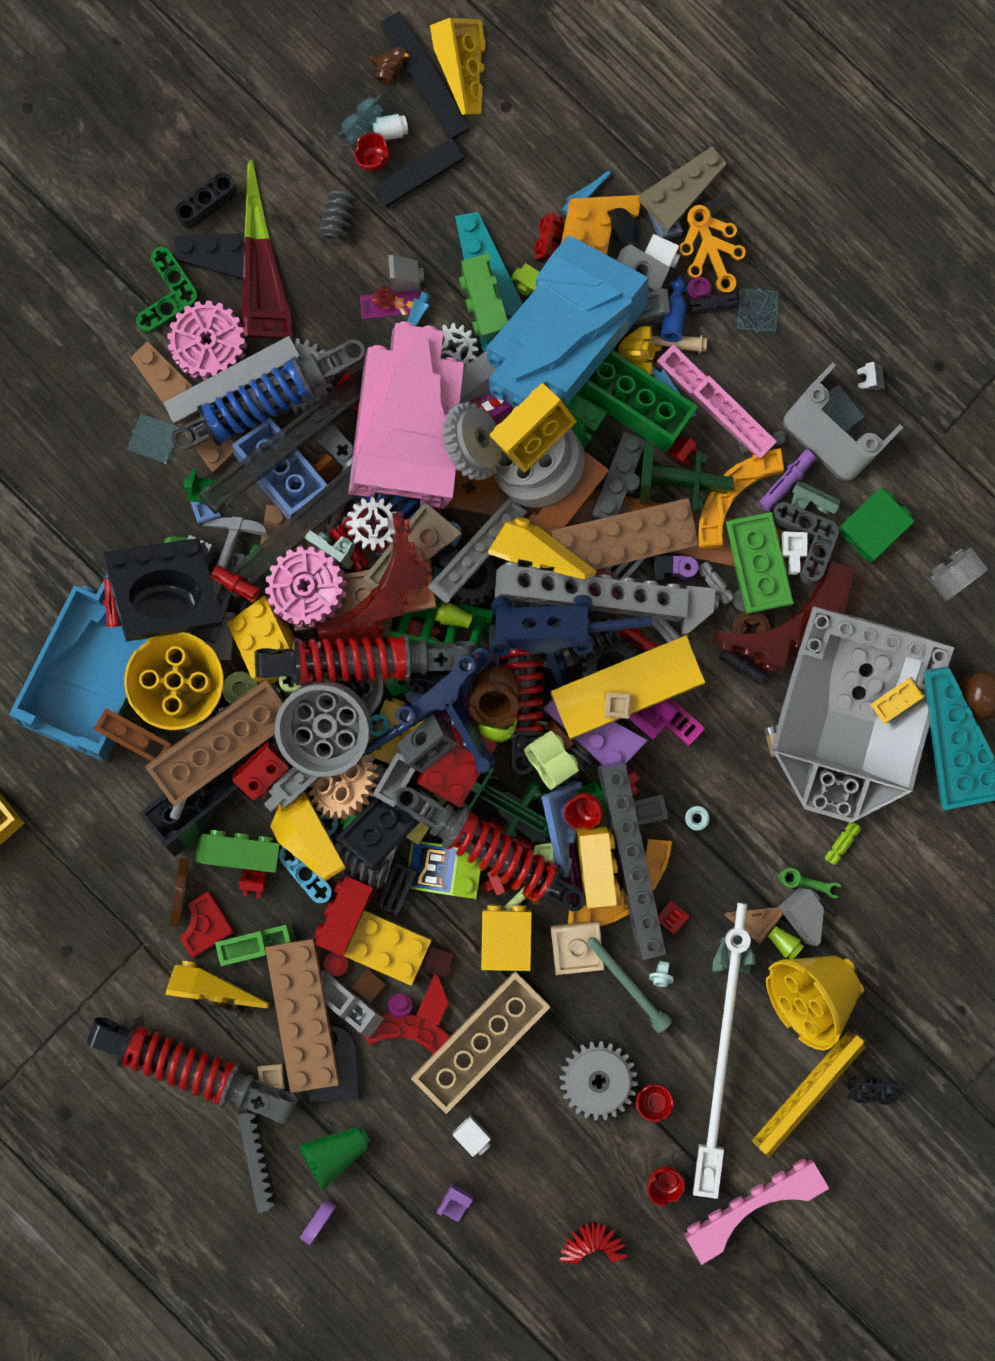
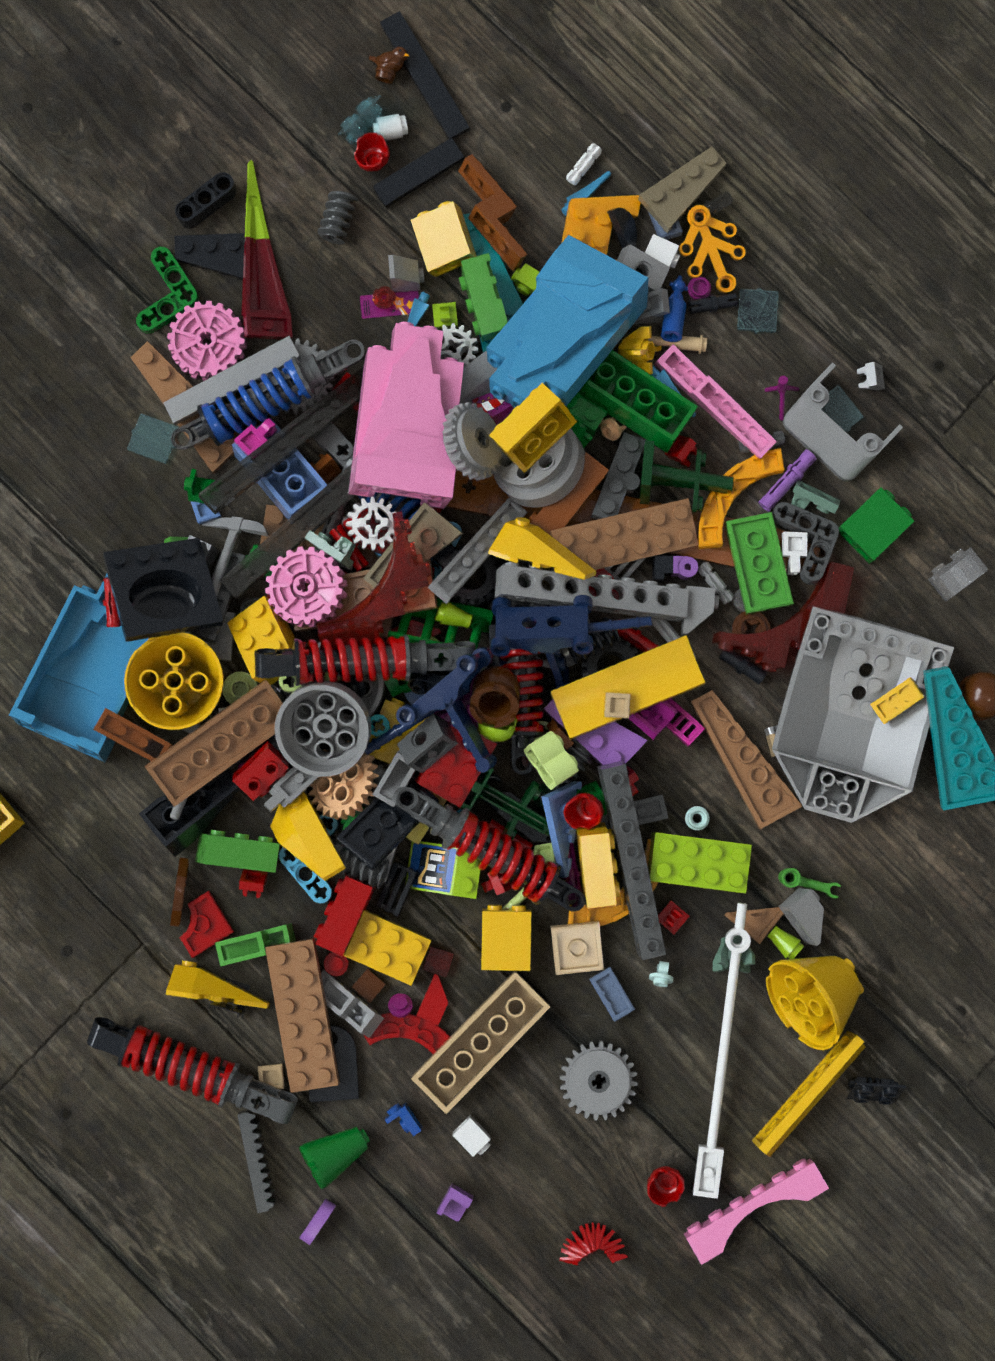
red pin [211,565,260,603] -> none
yellow wedge [430,18,485,115] -> none
red hinge [534,211,565,262] -> none
sand green piece [587,937,672,1033] -> none
red hair [636,1084,674,1122] -> none
lime axle [825,822,861,865] -> none
none -> dark pink plate [234,418,277,459]
none -> blue bracket [385,1103,423,1136]
none -> yellow brick [411,201,477,277]
none -> lime tile [432,302,458,329]
none -> dark orange bracket [458,154,527,271]
none -> white axle [566,143,602,186]
none -> sand blue plate [589,967,635,1022]
none -> light nougat plate [601,417,627,441]
none -> lime brick [647,832,752,894]
none -> medium nougat wing [690,690,802,829]
none -> magenta plant [765,376,799,421]

